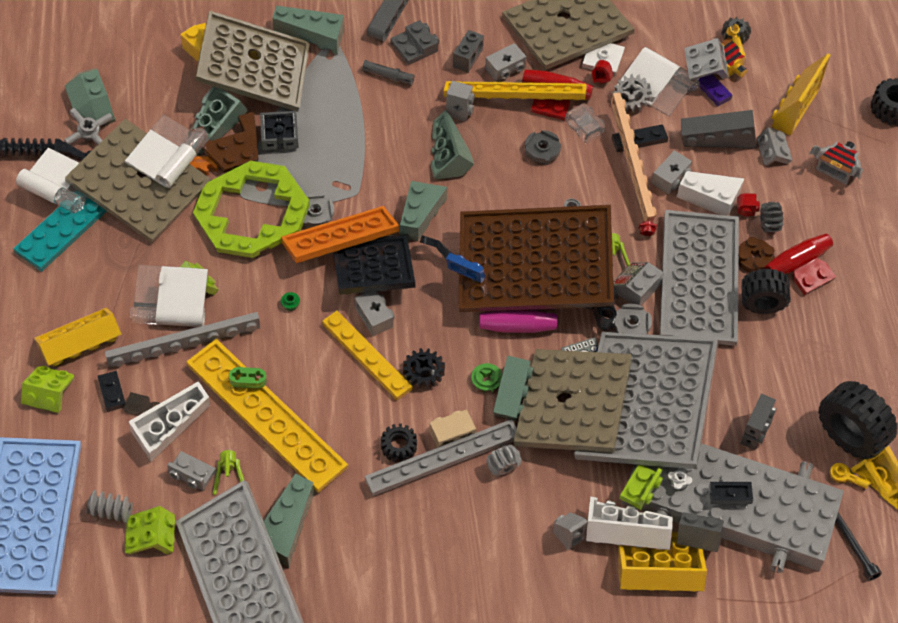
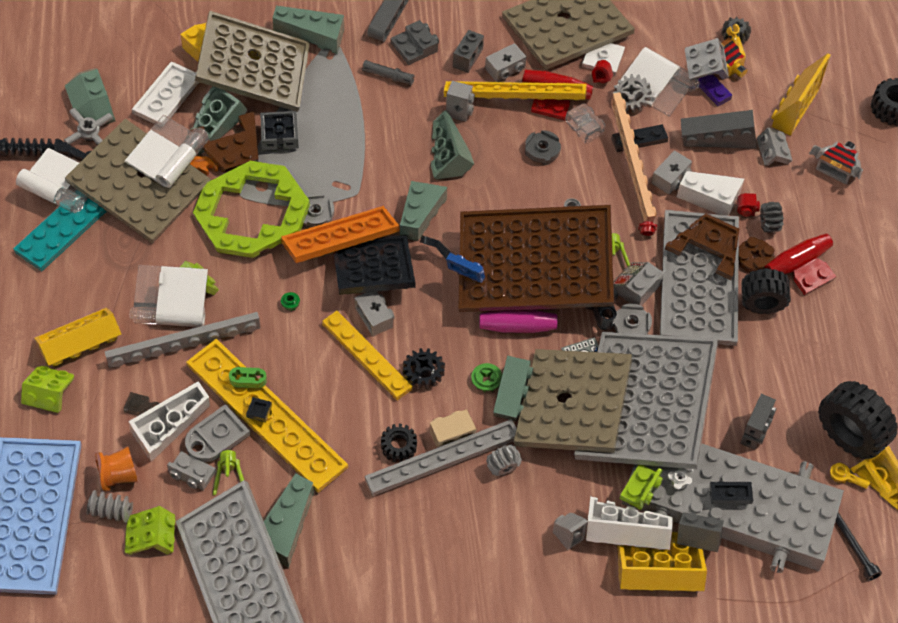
black plate [97,370,127,412] -> none
none -> orange hat [95,446,138,492]
none -> white plate [132,61,199,128]
none -> light grey plate [185,404,250,462]
none -> black plate [246,397,272,423]
none -> reddish brown wing [665,213,740,281]

